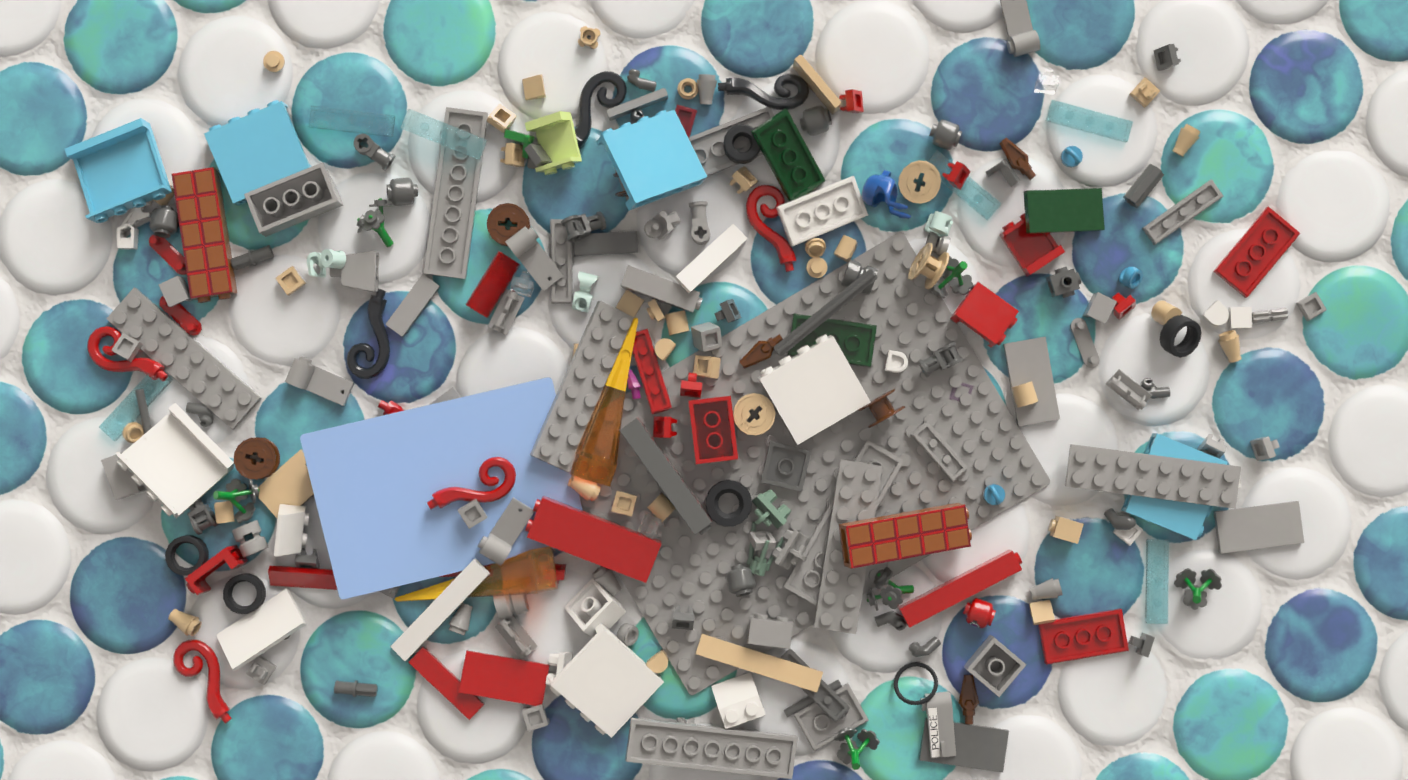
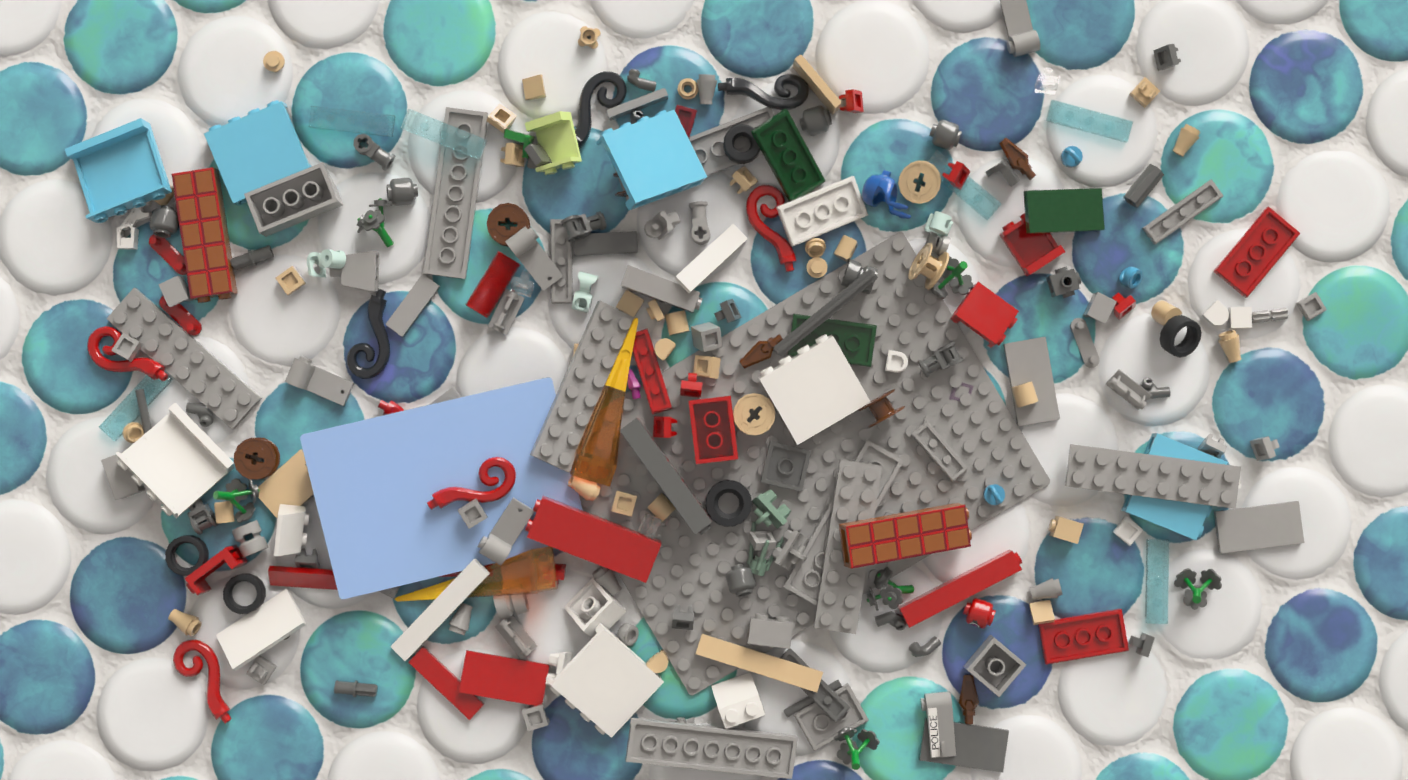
black tyre [894,662,938,705] -> none
dark grey arm [1104,508,1136,530] -> none

